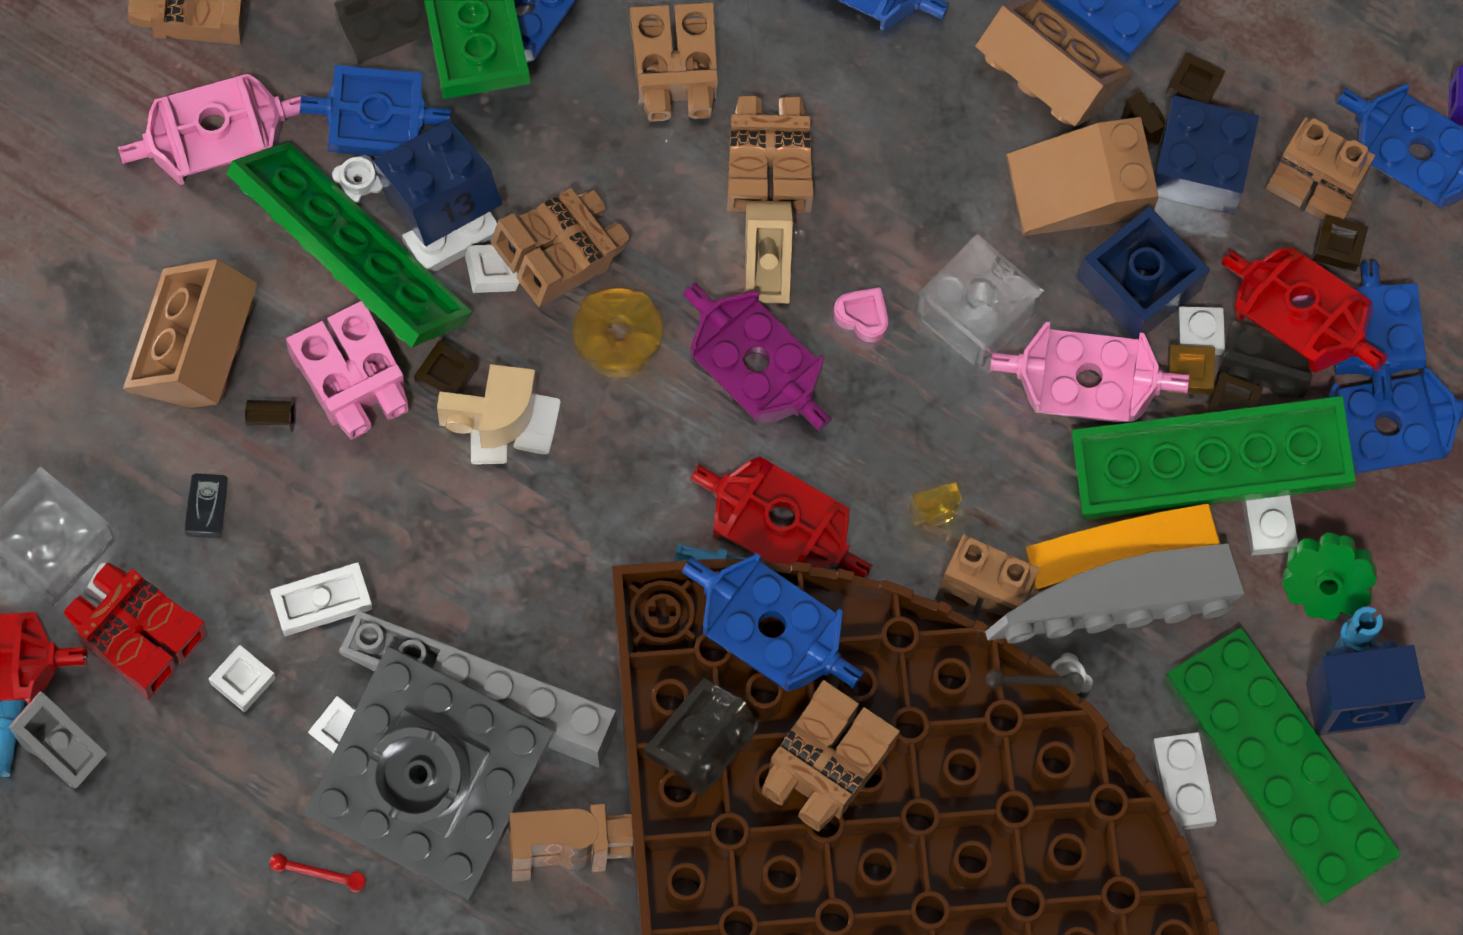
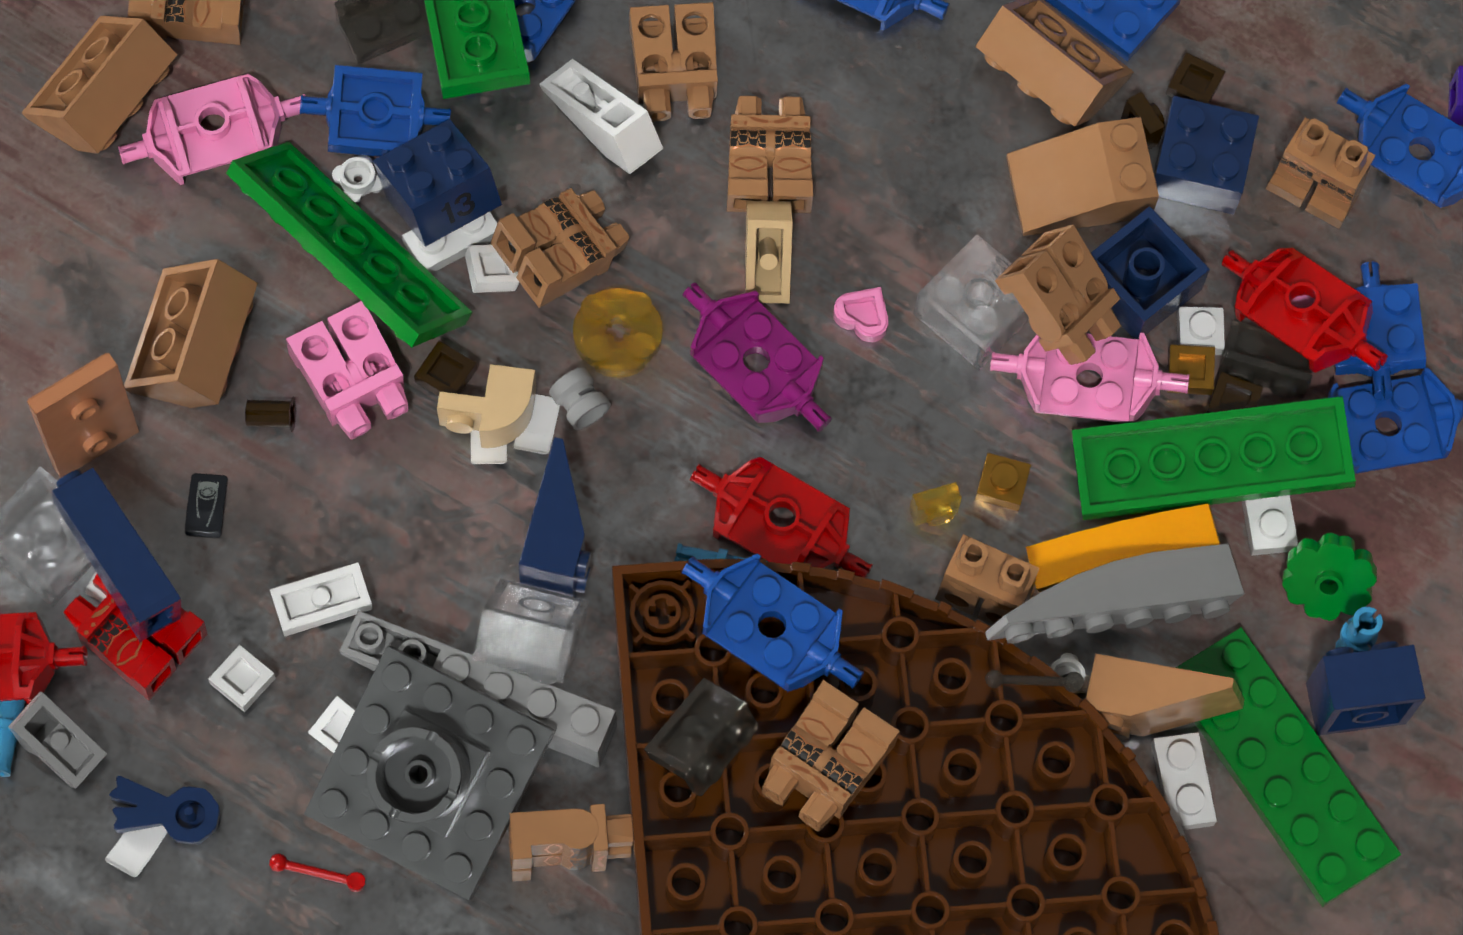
dark brown plate [1313,215,1368,272] -> none
none -> medium nougat slope [22,16,177,153]
none -> nougat plate [27,353,139,478]
none -> dark blue slope [52,468,181,642]
none -> white sticker [105,826,167,877]
none -> dark blue piece [109,776,220,844]
none -> clear brick [472,579,590,684]
none -> dark blue slope [519,437,591,606]
none -> white slope [540,59,663,174]
none -> light grey wheel [549,367,611,430]
none -> pearl gold plate [975,453,1031,511]
none -> medium nougat hips [995,224,1121,365]
none -> medium nougat slope [1086,654,1245,740]

